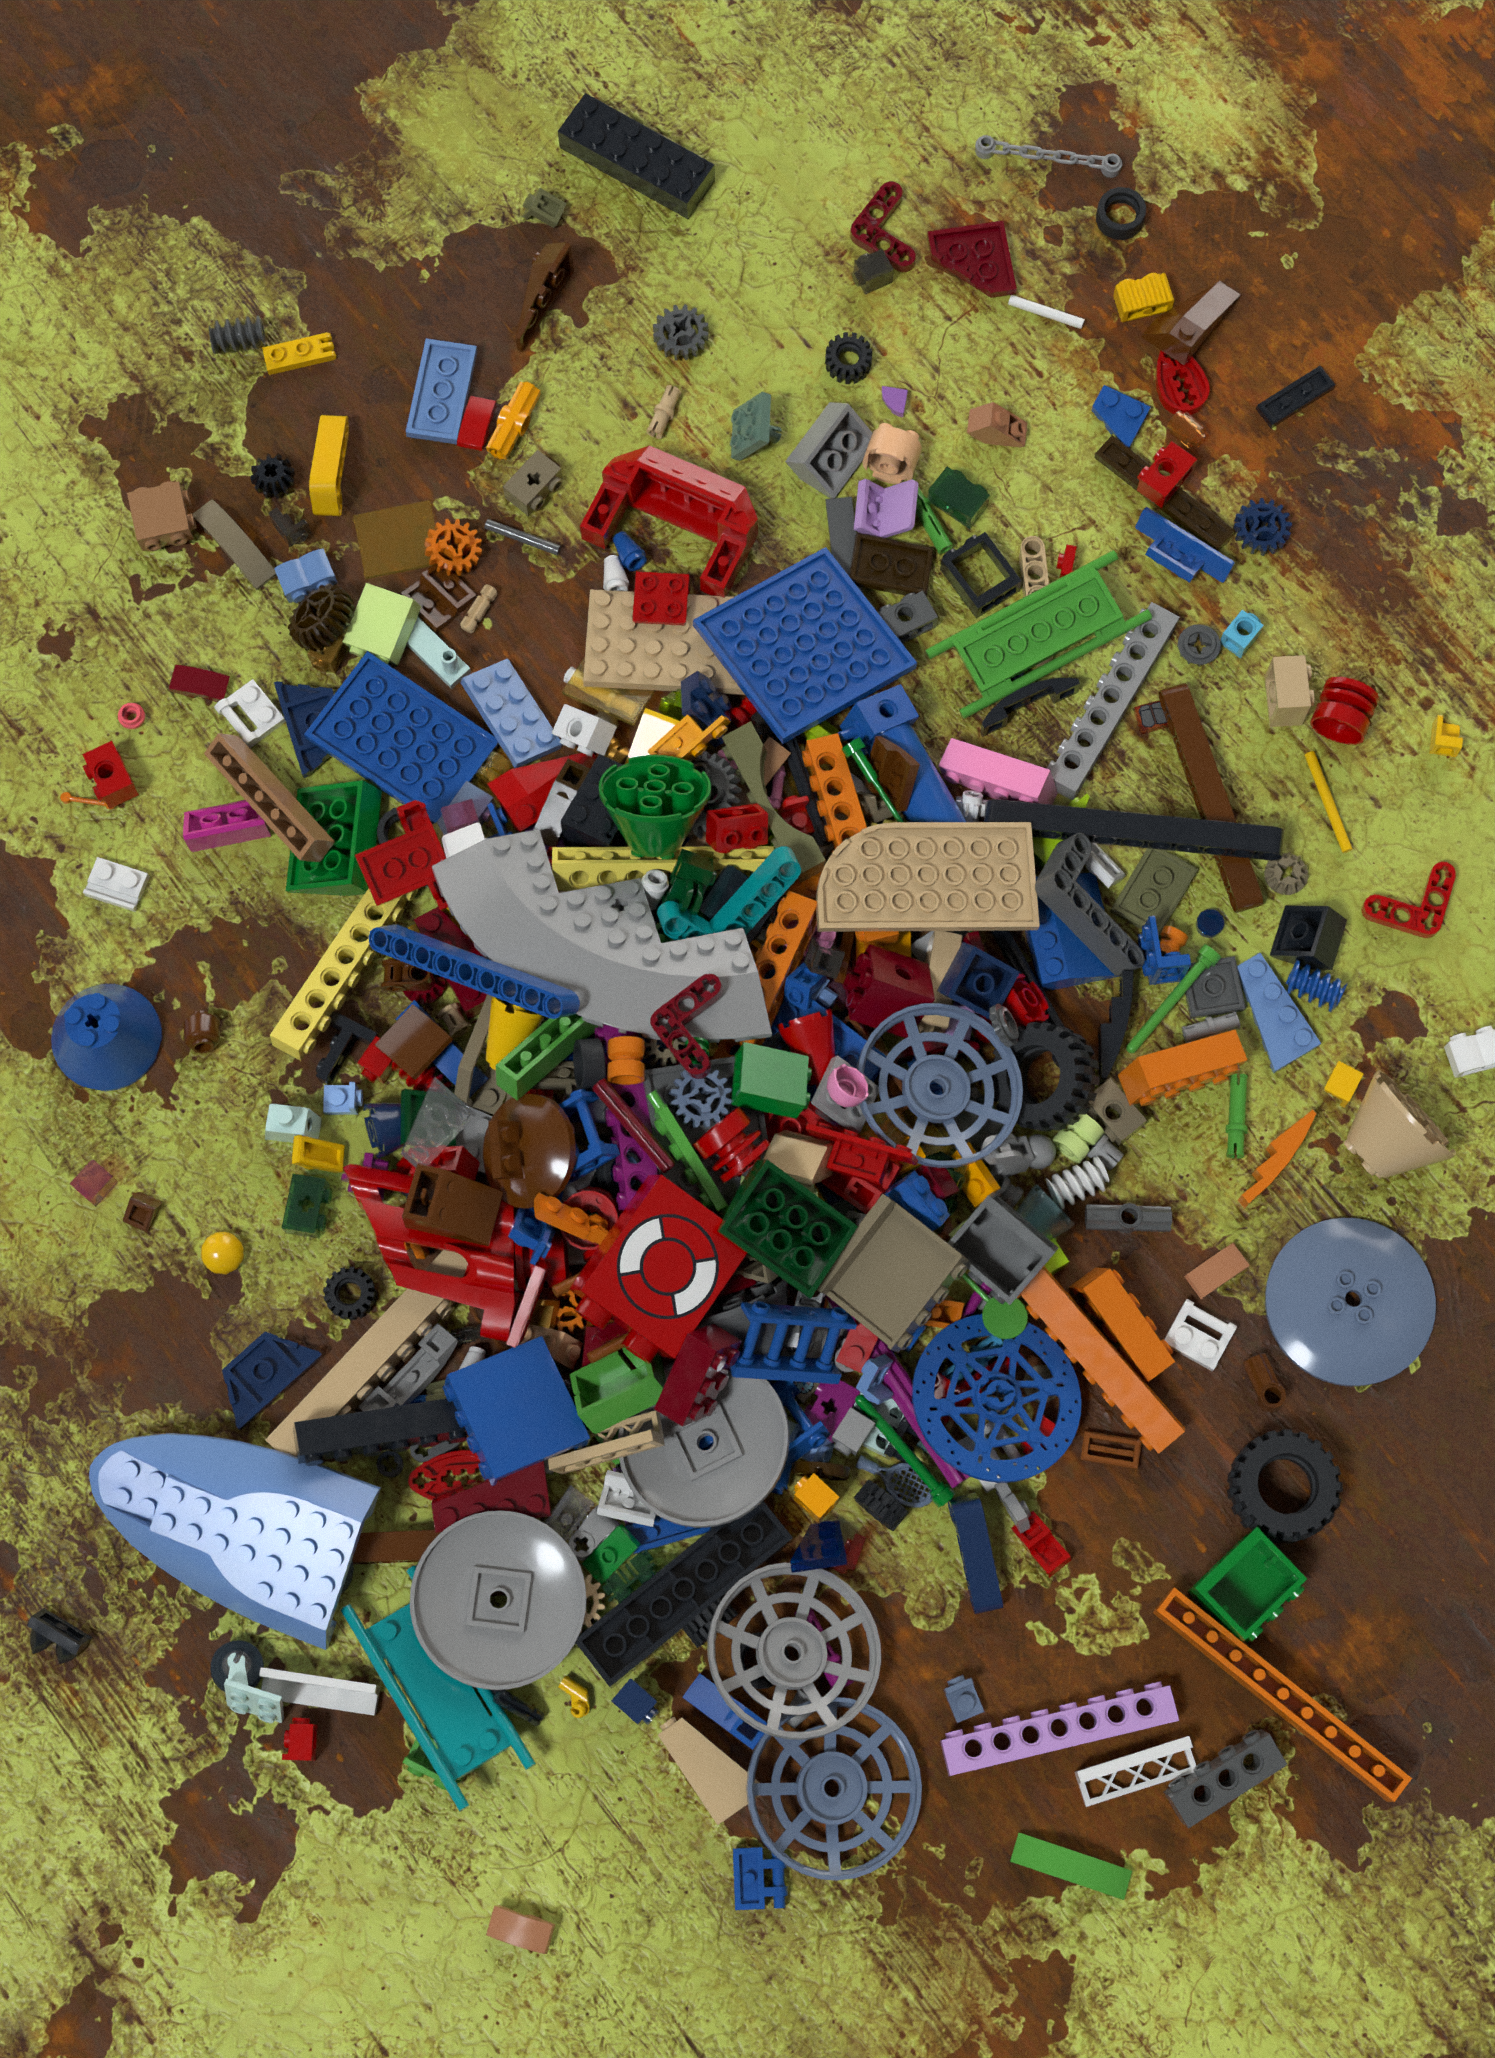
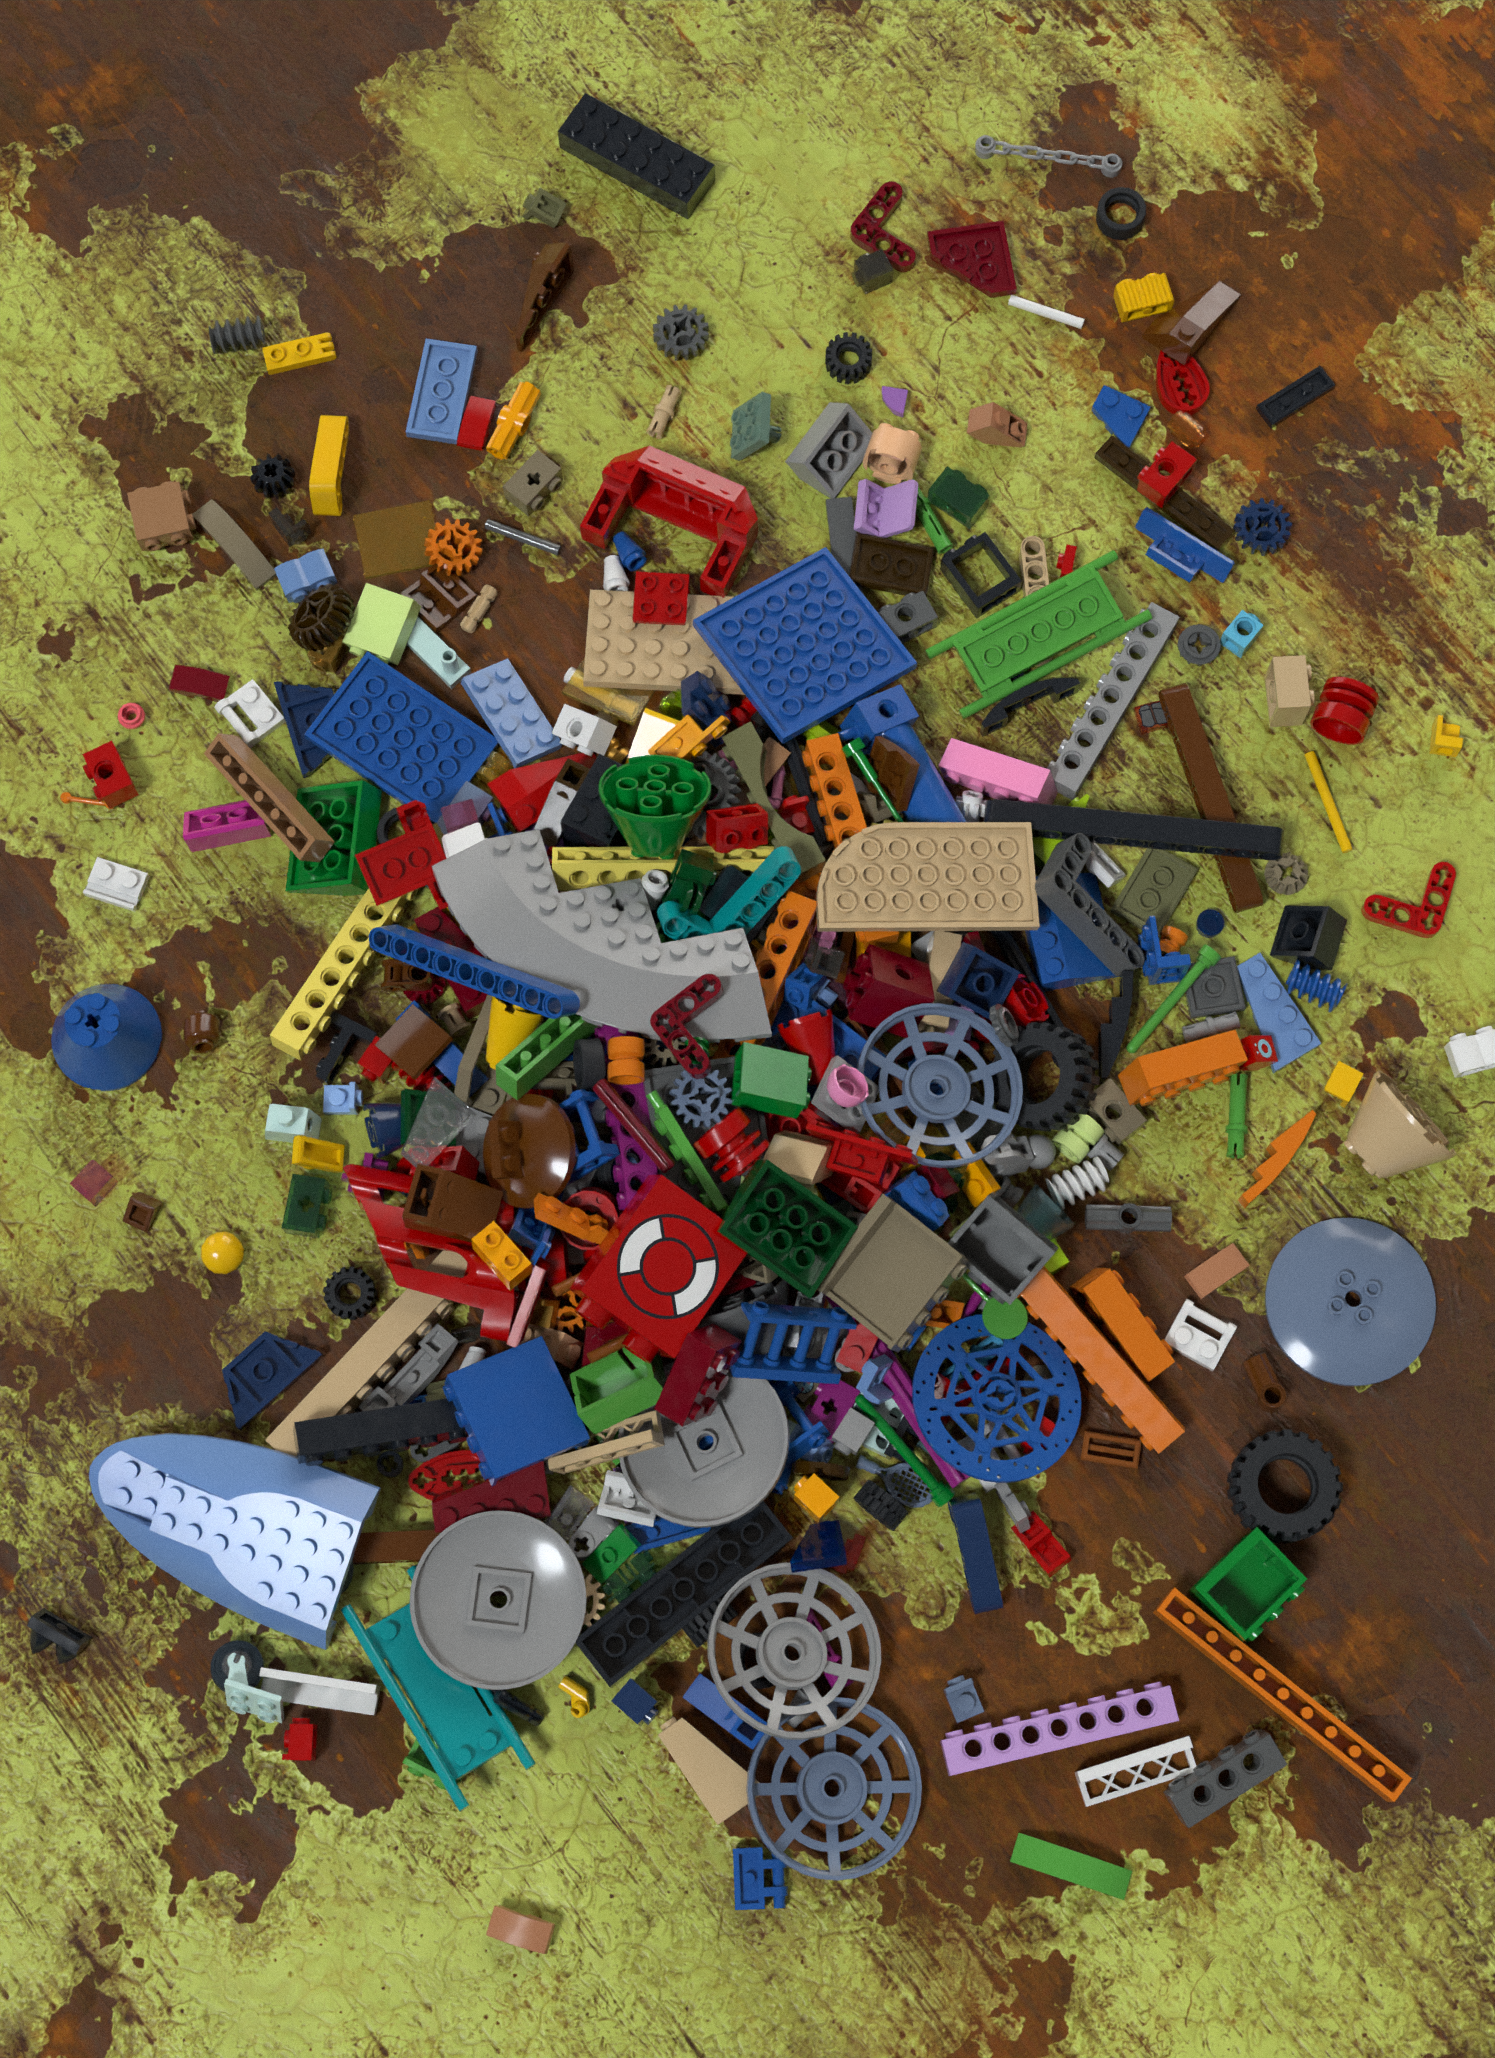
none -> light orange brick [471,1221,532,1291]
none -> red brick [1239,1035,1278,1071]

